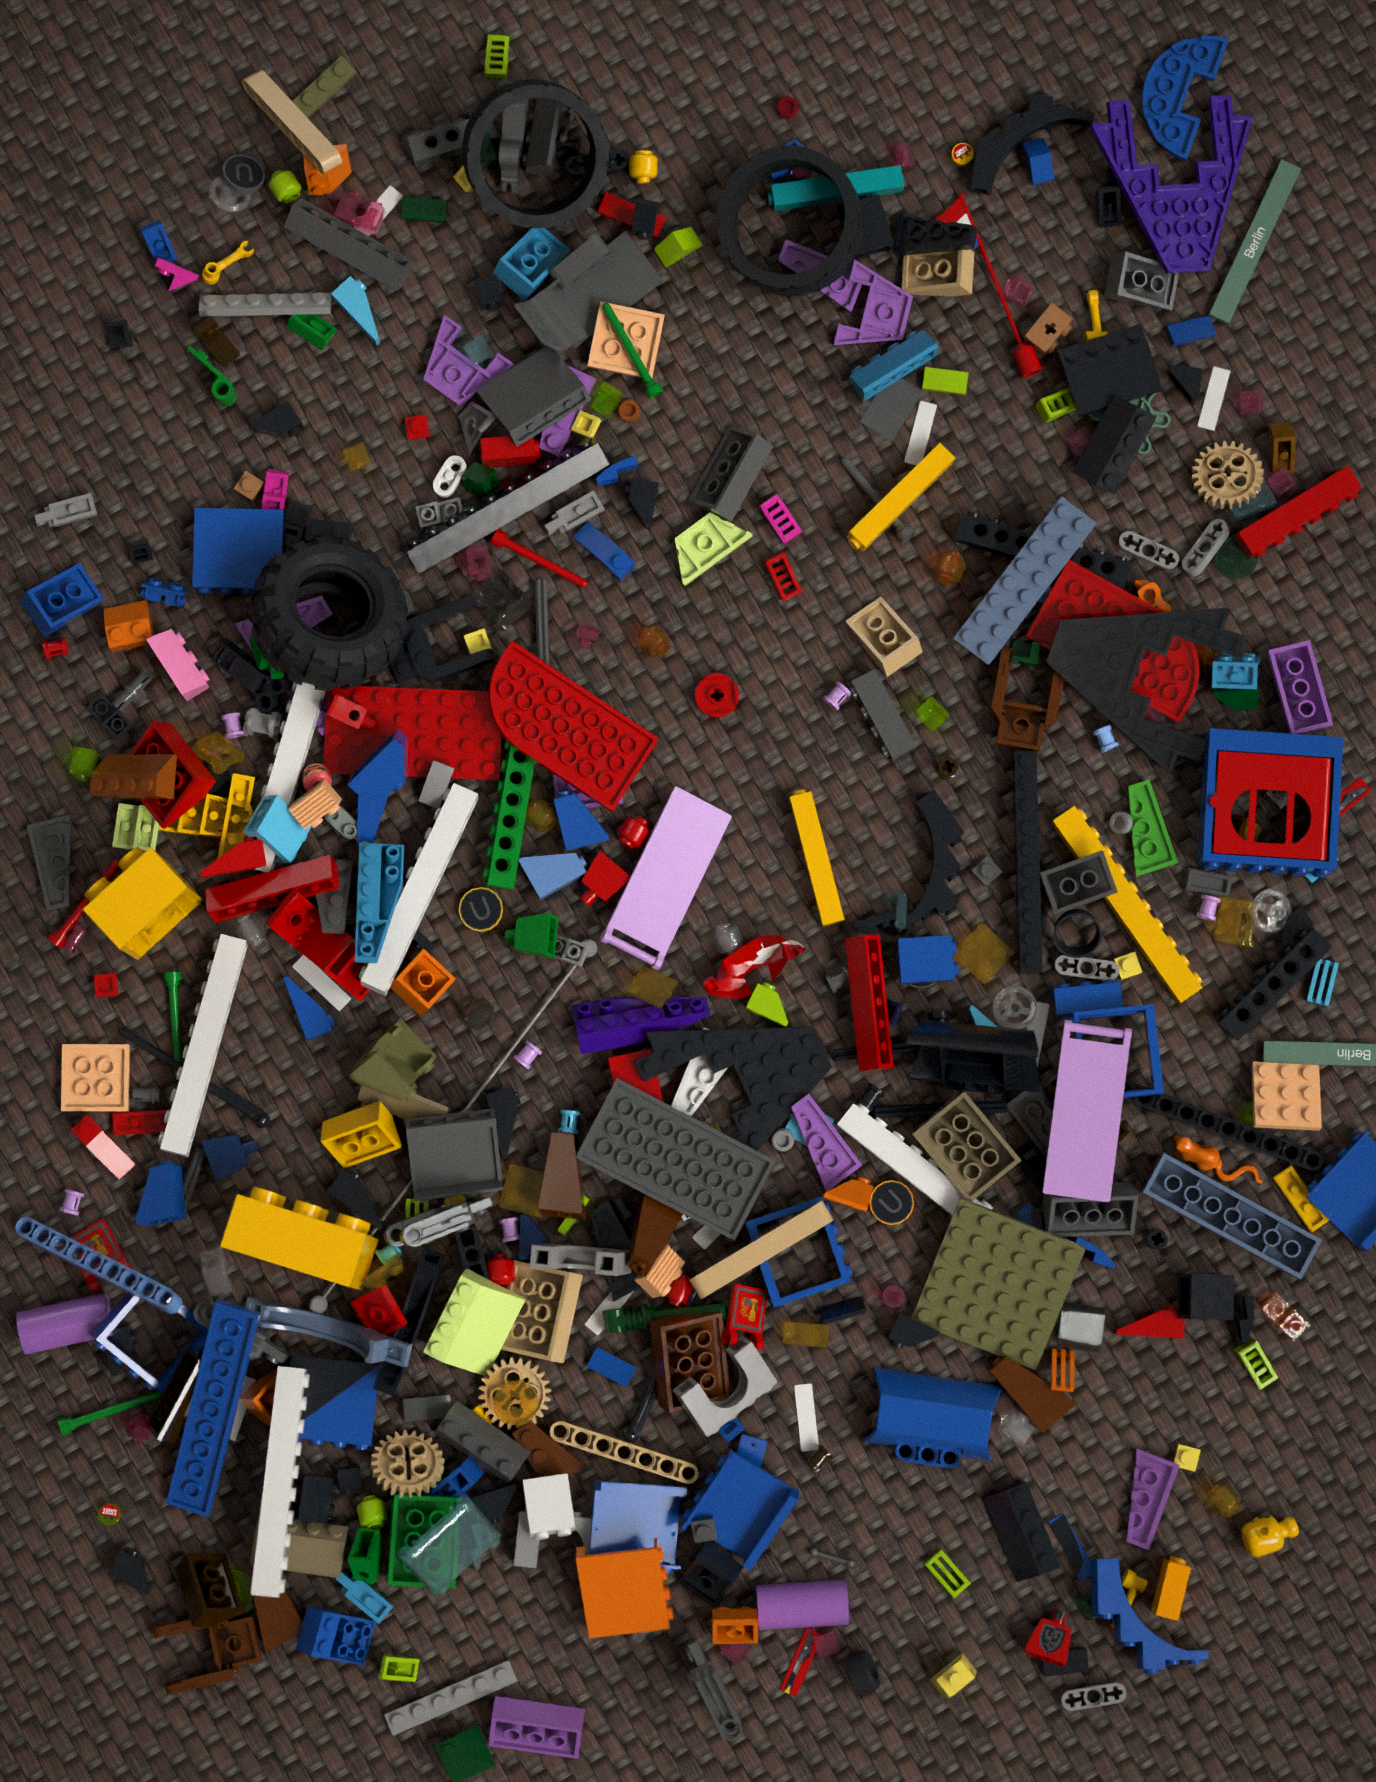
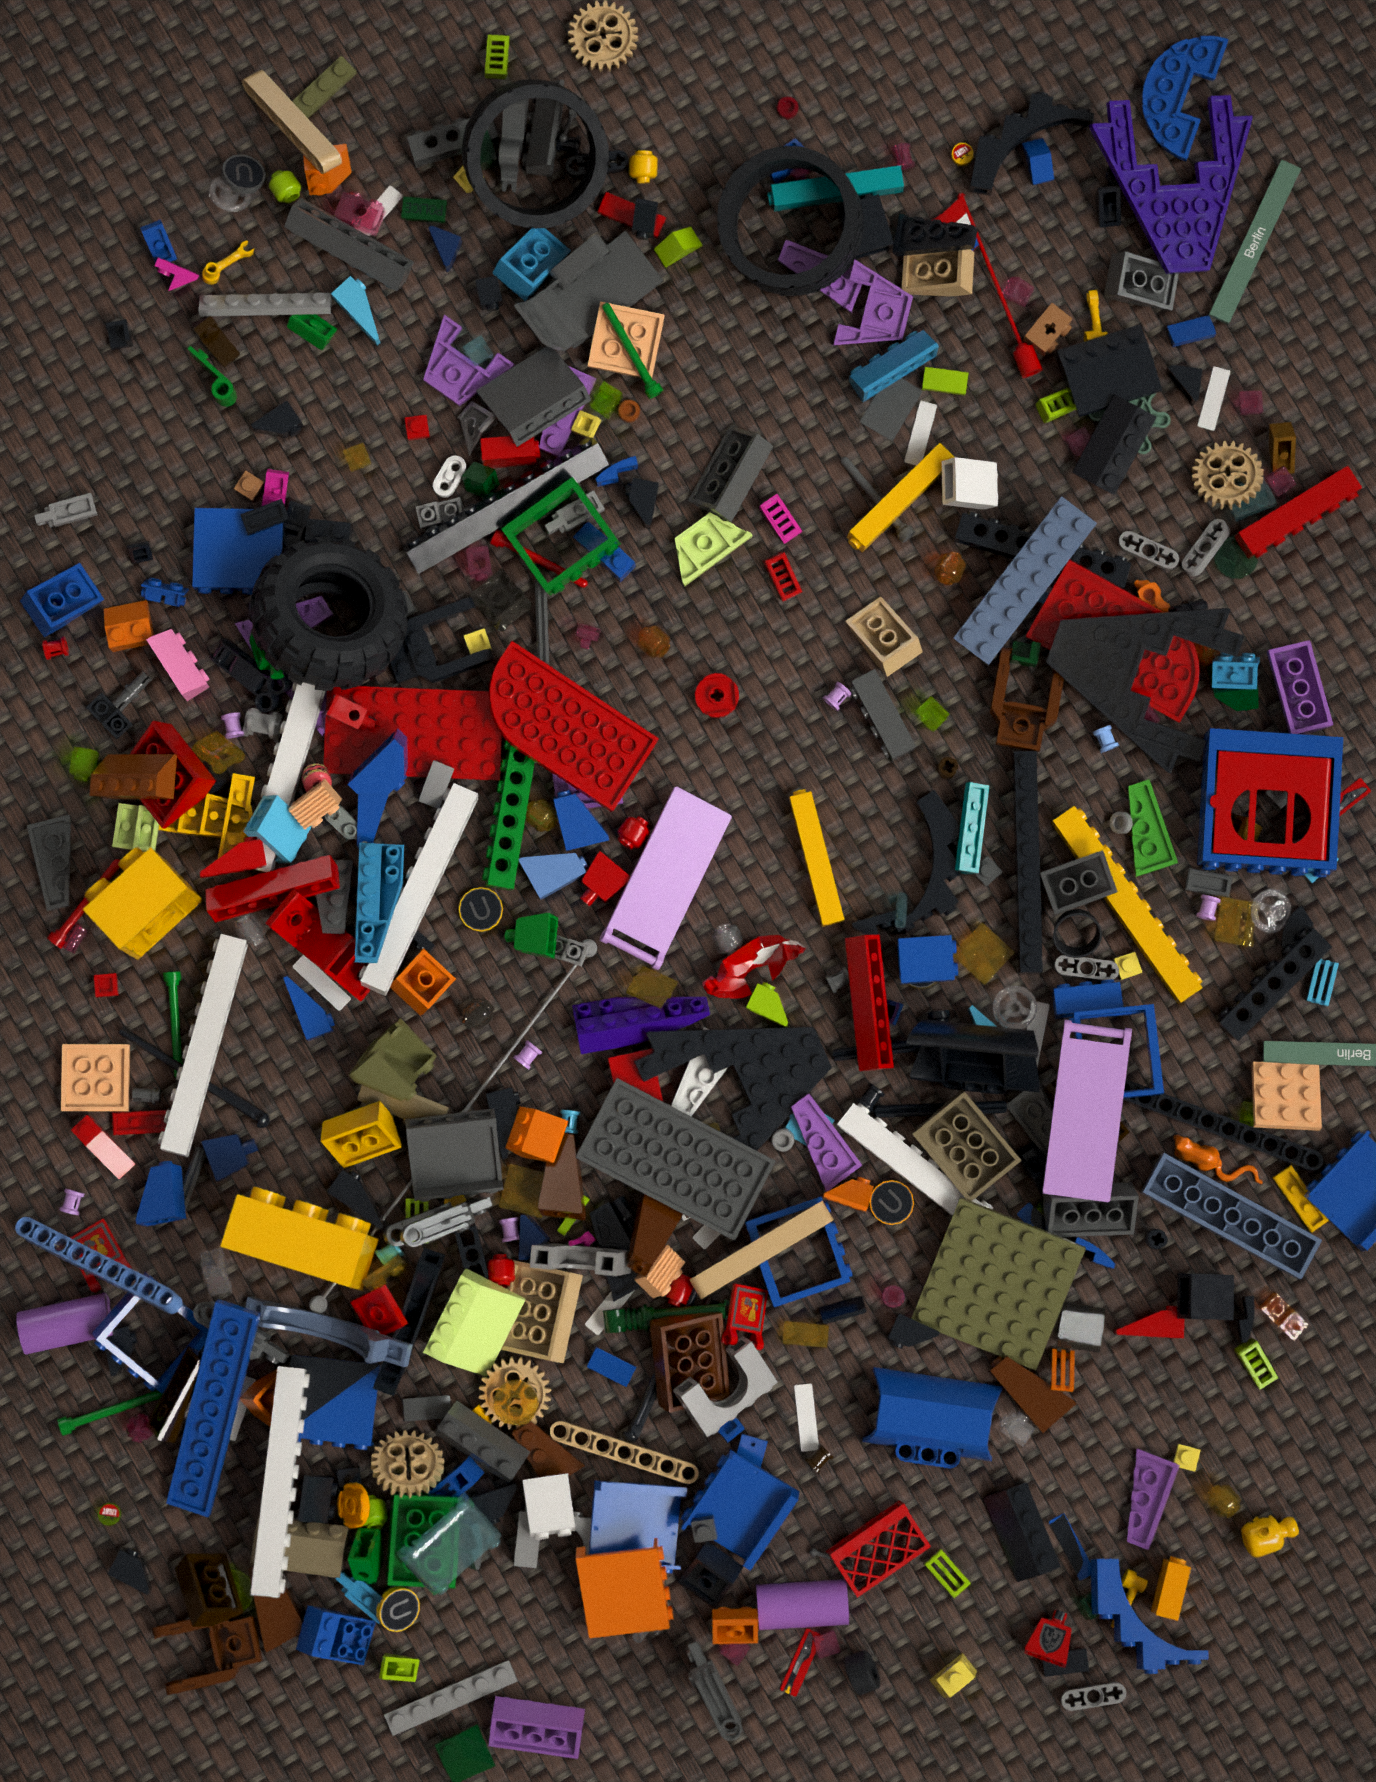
none -> black tile [240,499,290,536]
none -> light orange tile [337,1483,370,1529]
none -> black tile [376,1586,420,1632]
none -> dark blue slope [428,226,462,272]
none -> green window [502,477,621,596]
none -> orange slope [505,1107,568,1163]
none -> tan gear [568,0,638,72]
none -> dark pink hand [568,1231,596,1246]
none -> red fence [826,1500,931,1598]
none -> white brick [942,457,998,510]
none -> fence [955,782,989,874]
none -> black pin [1168,599,1208,612]

